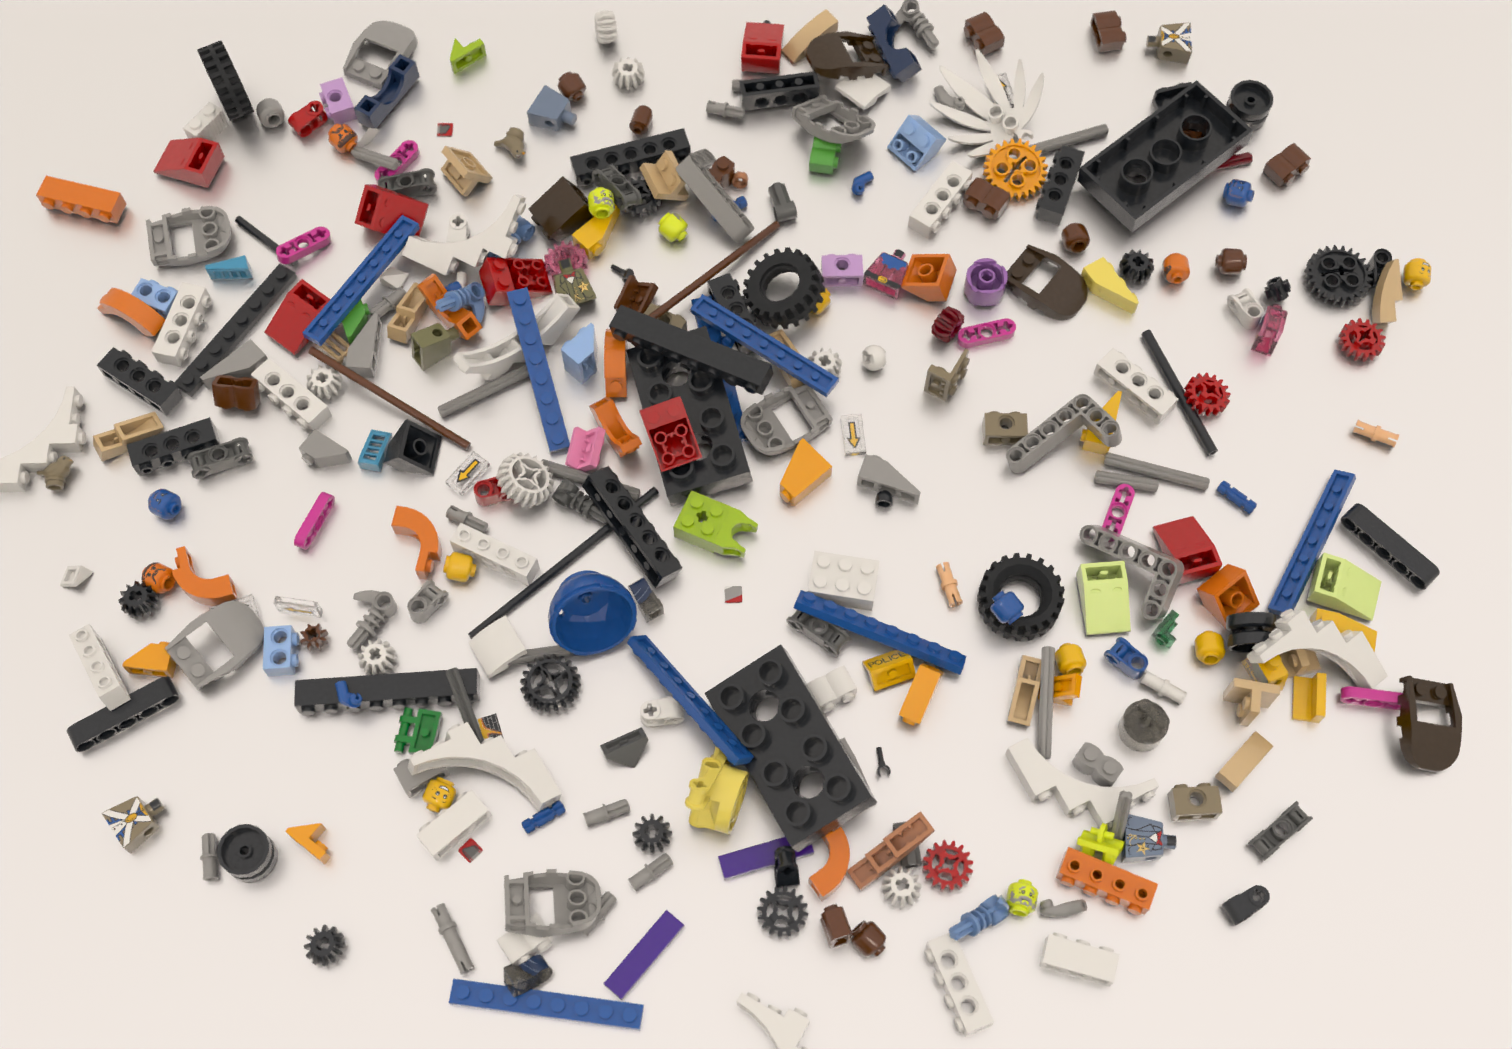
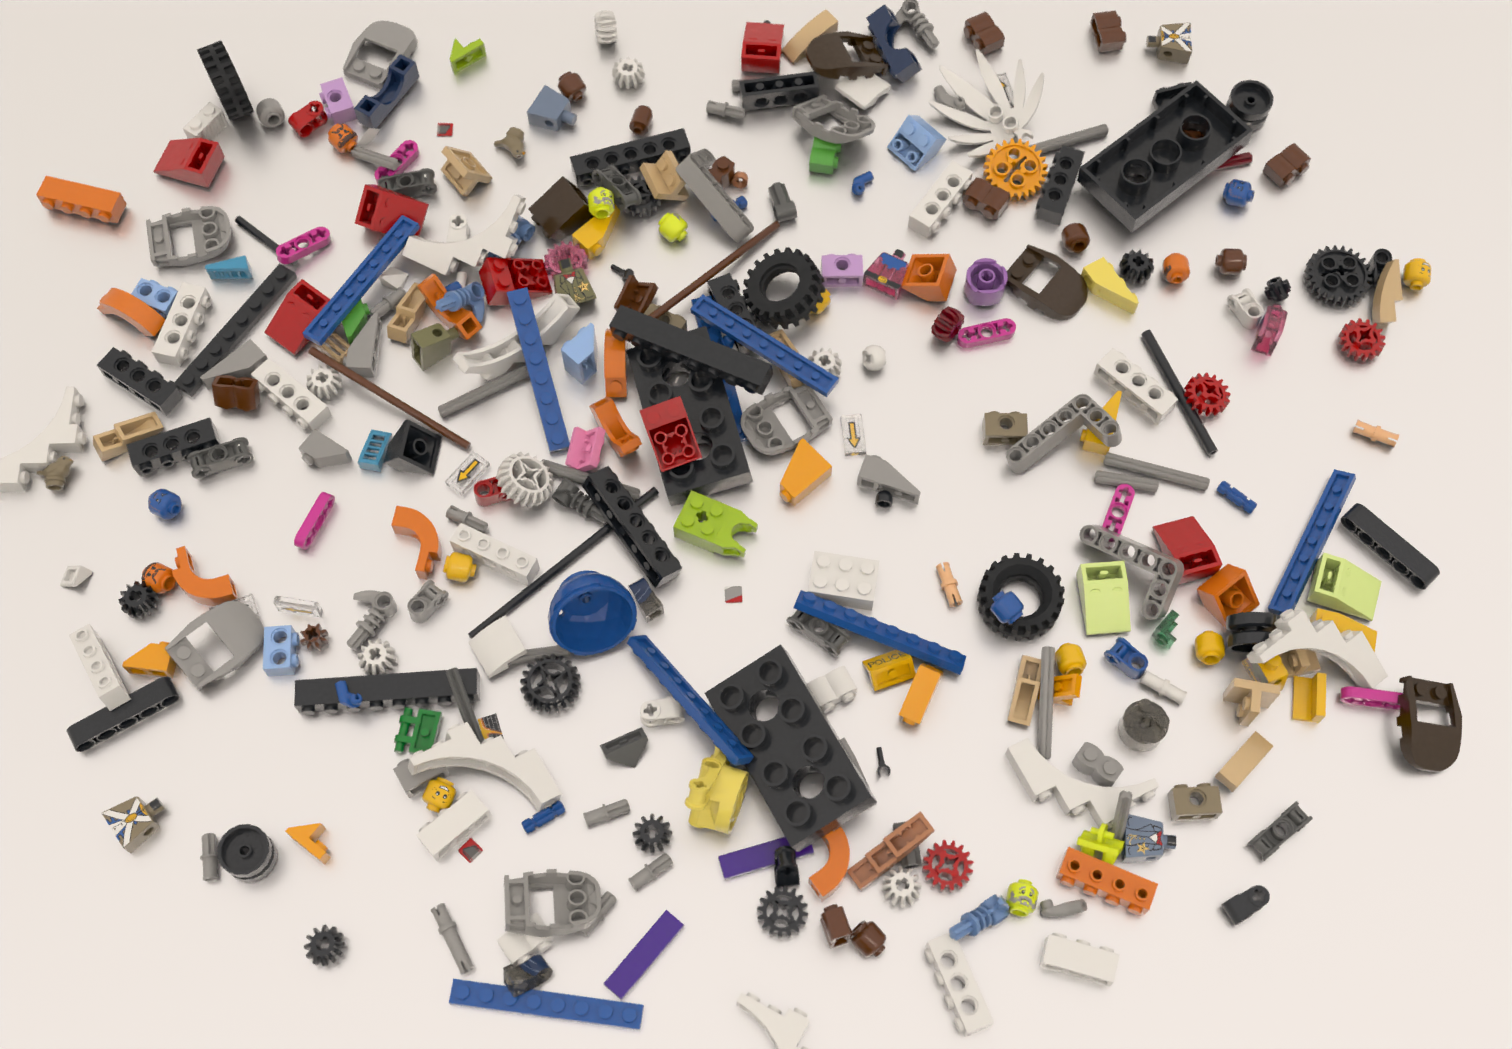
dark tan bracket [924,348,970,402] -> none

